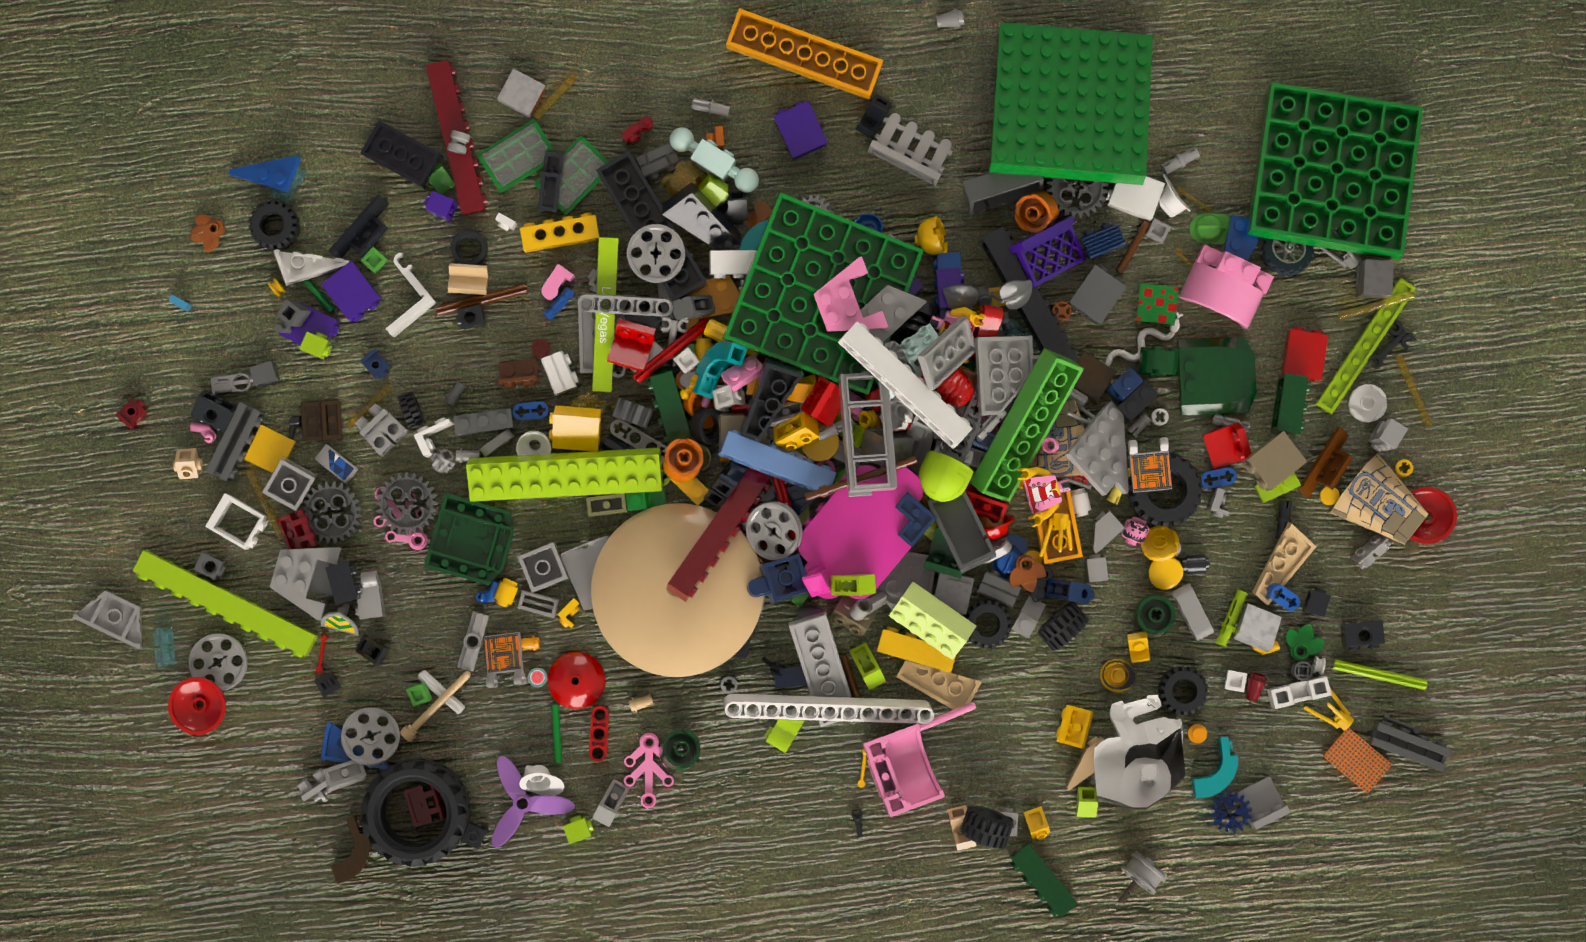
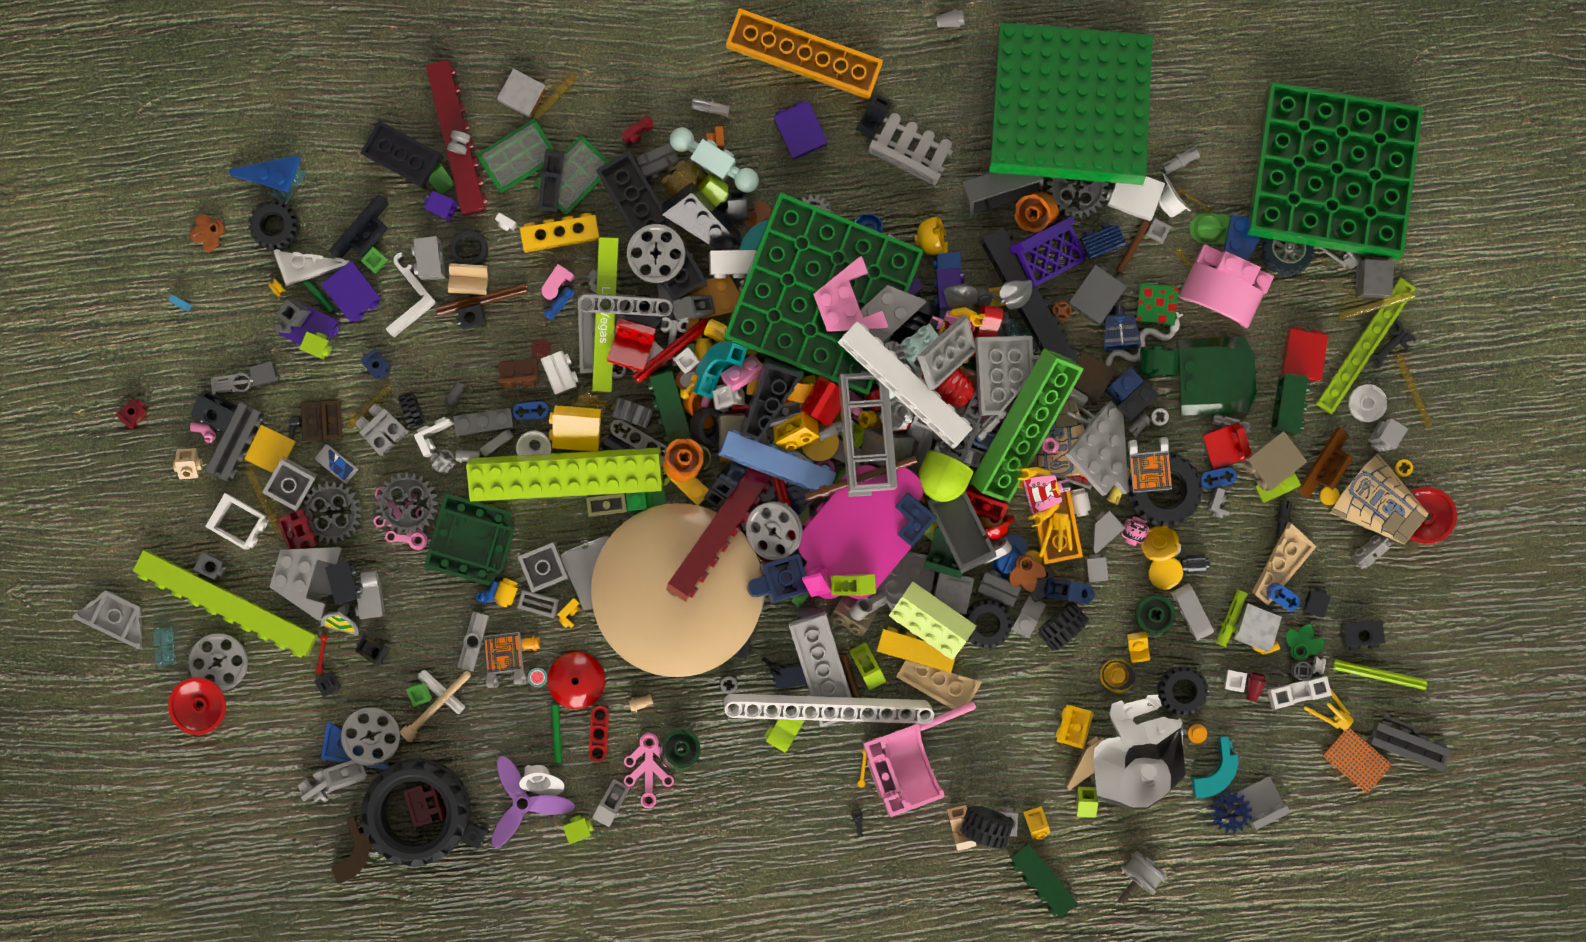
none -> light grey brick [411,236,446,281]
none -> dark blue torso [1103,305,1141,351]

